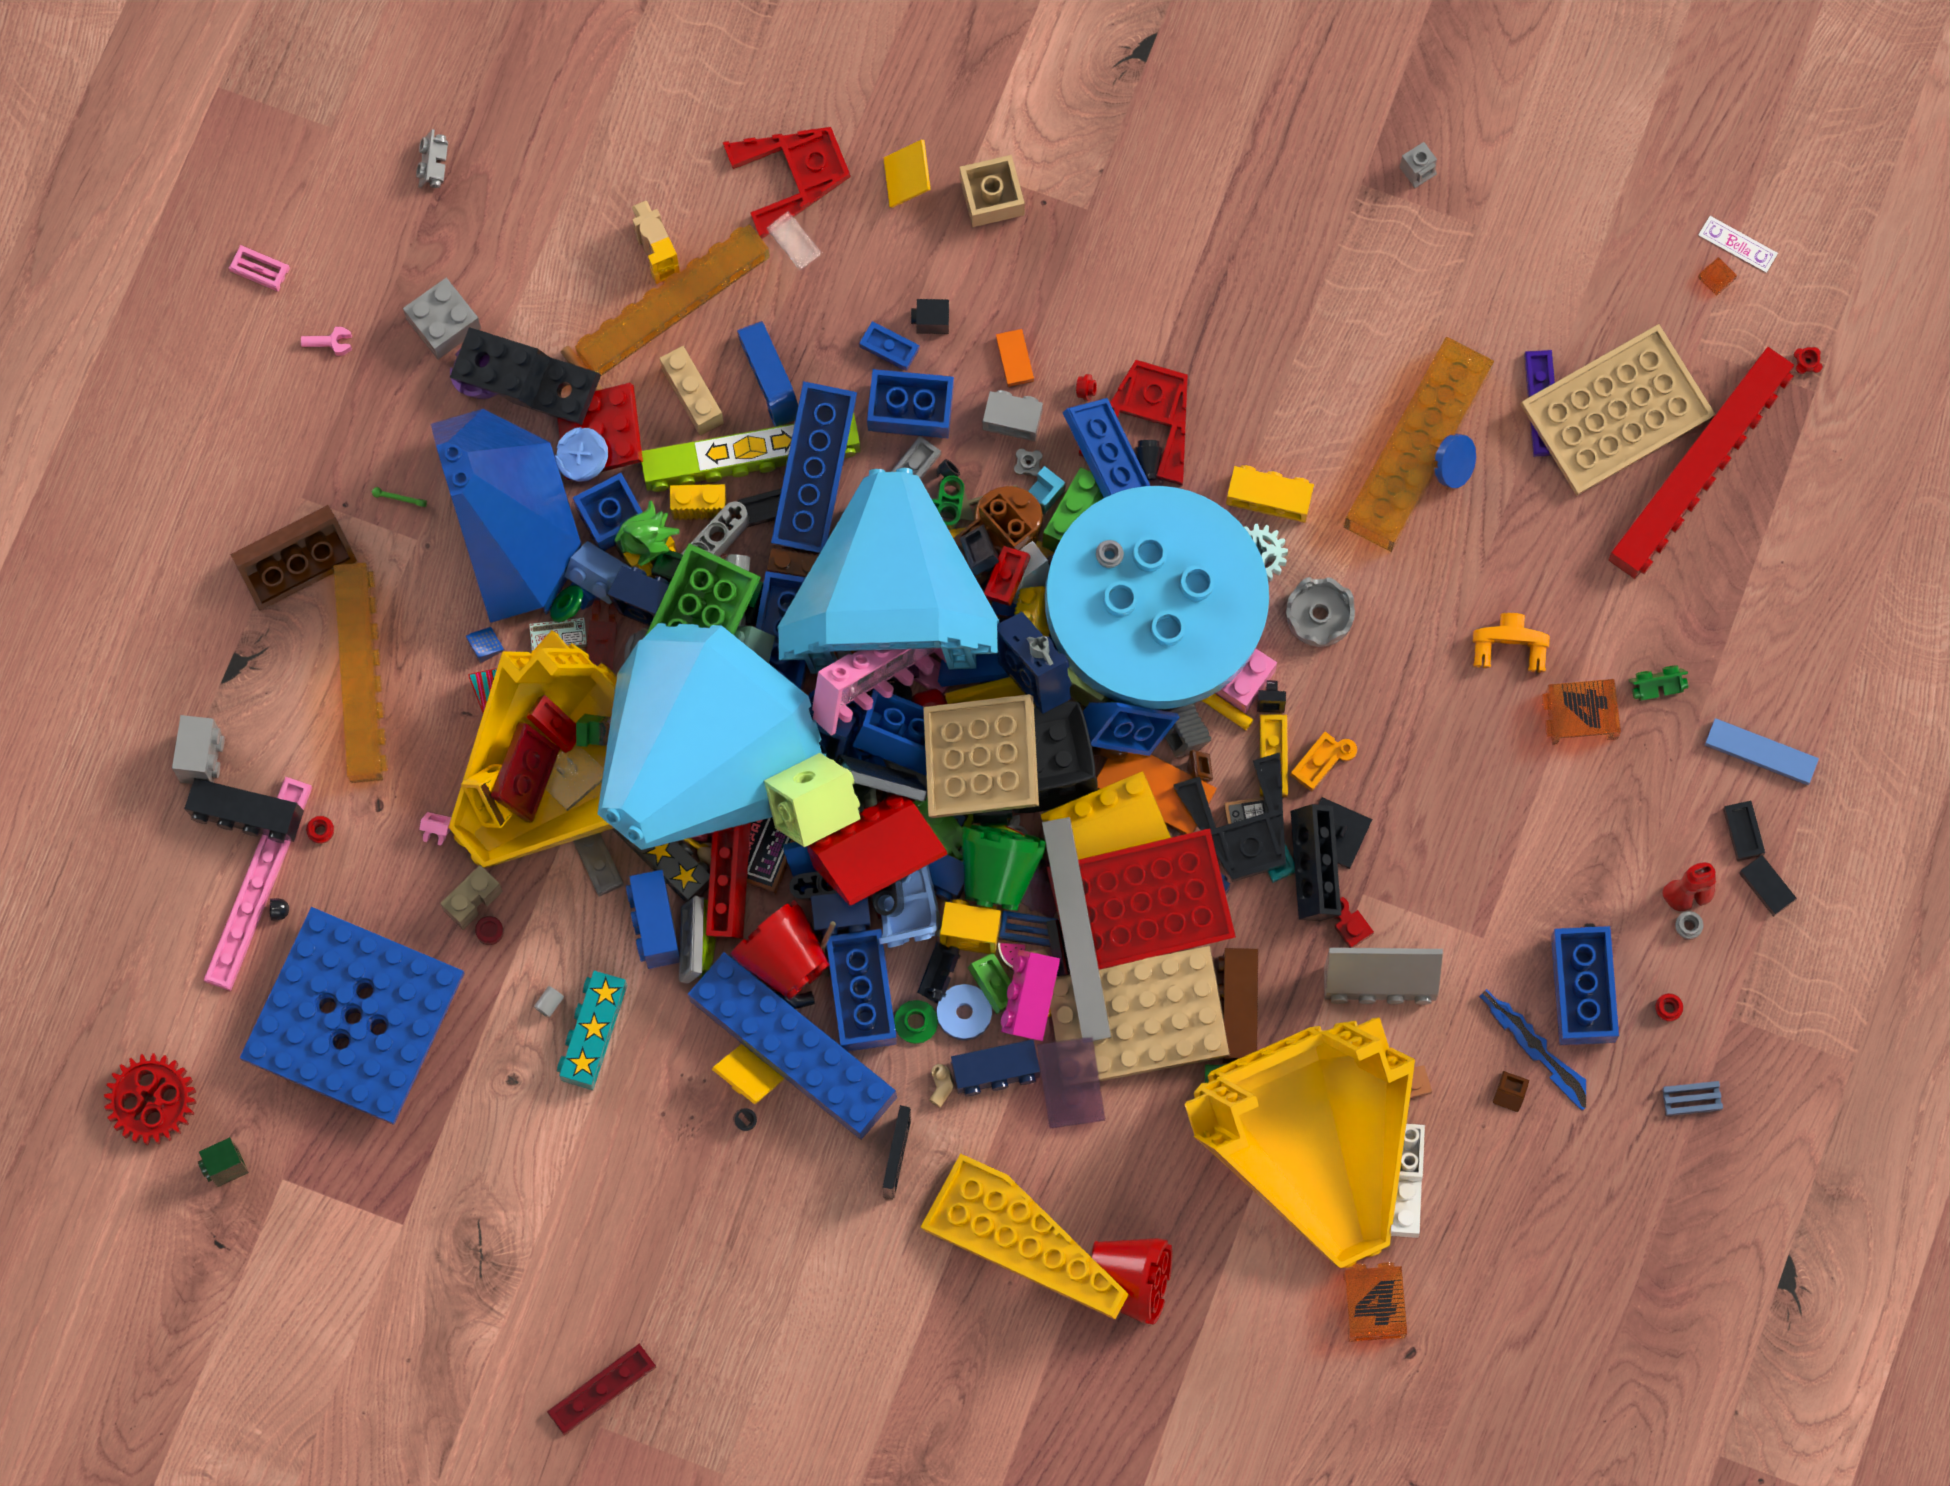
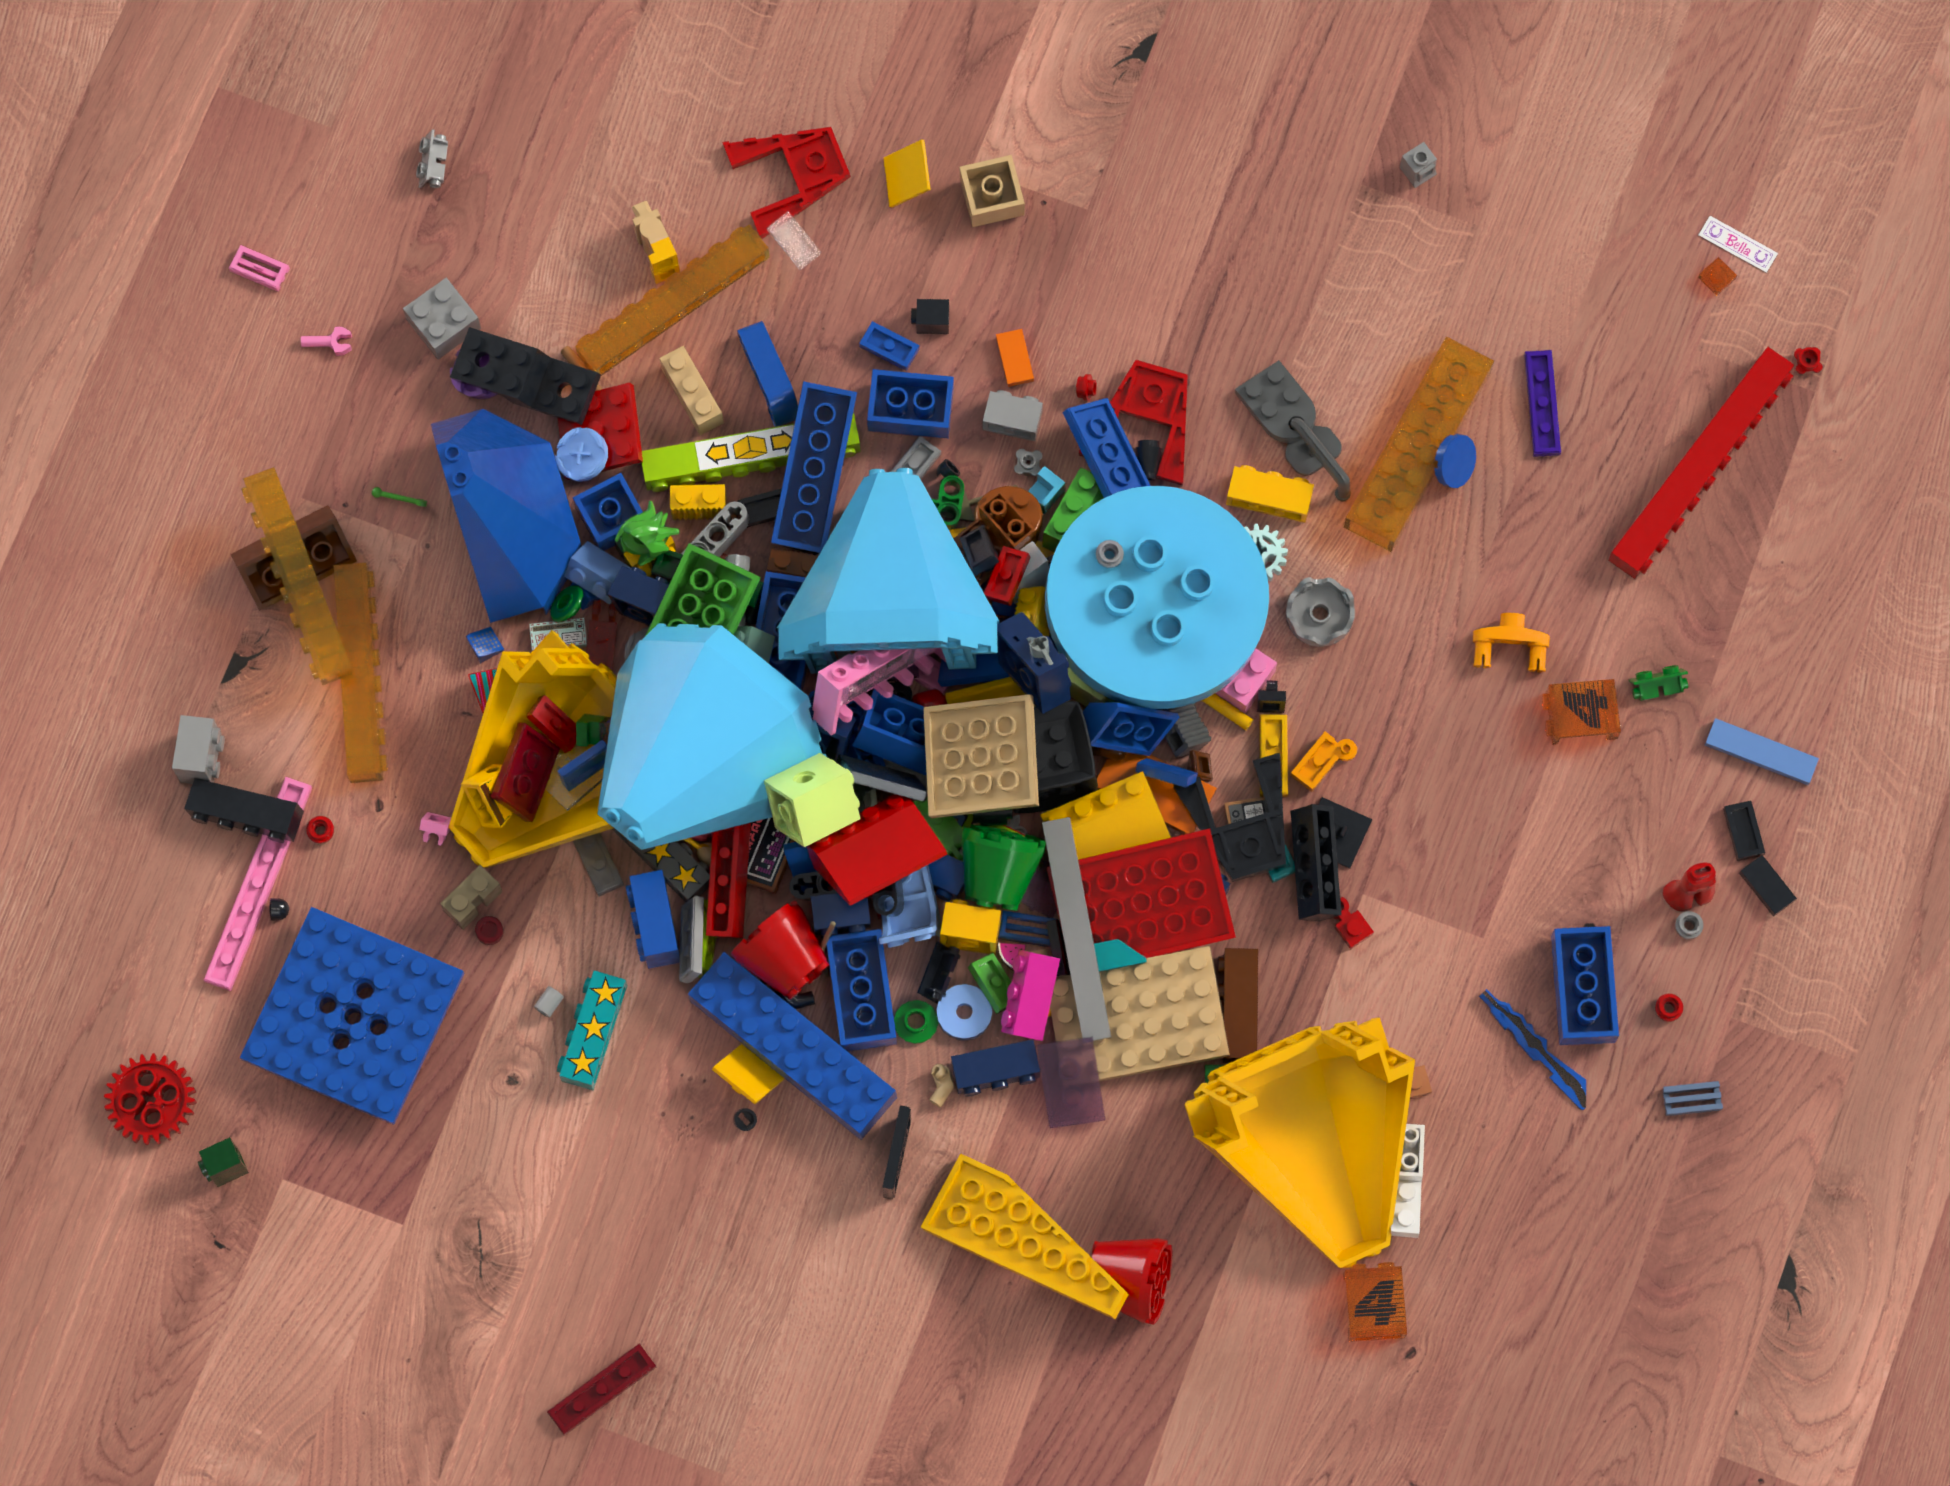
light grey slope [1324,948,1443,1005] -> none
reddish brown slope [1493,1071,1530,1112] -> none
tan plate [1520,324,1716,496] -> none
none -> clear yellow brick [241,467,354,685]
none -> blue tile [557,740,607,791]
none -> teal tile [1094,939,1147,971]
none -> blue tile [1135,758,1198,787]
none -> dark grey plate [1235,360,1351,501]

